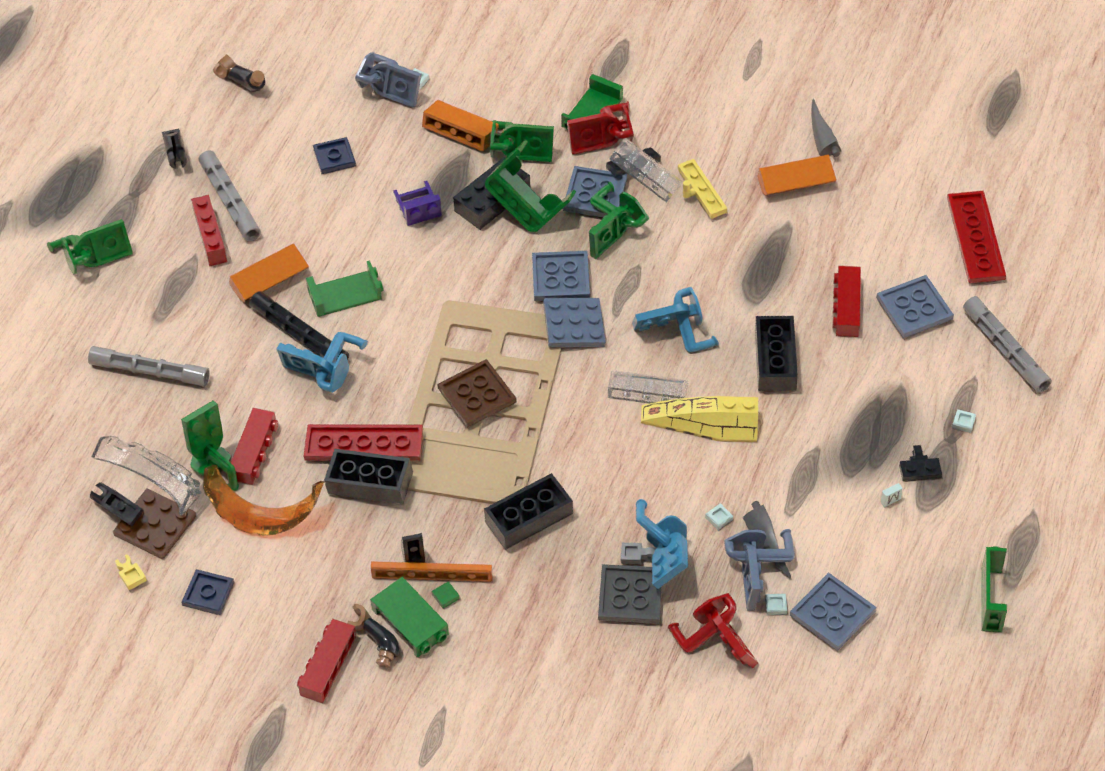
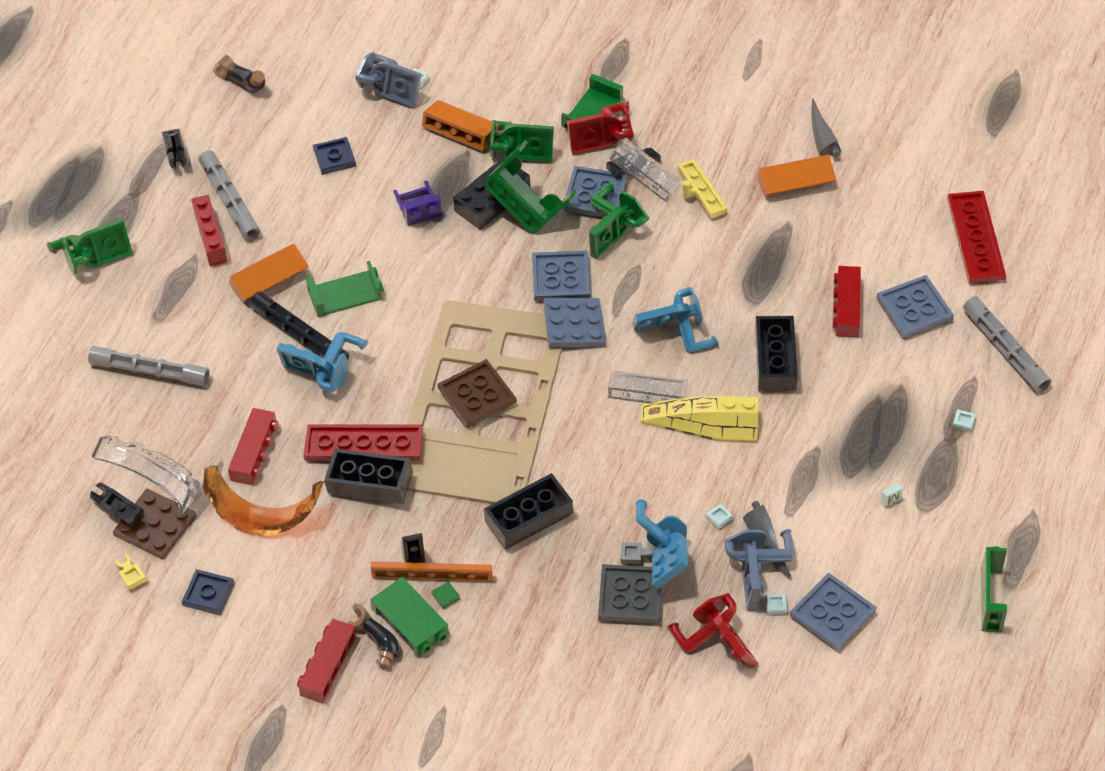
green plate [181,400,239,491] -> none
black hinge [899,445,942,481] -> none

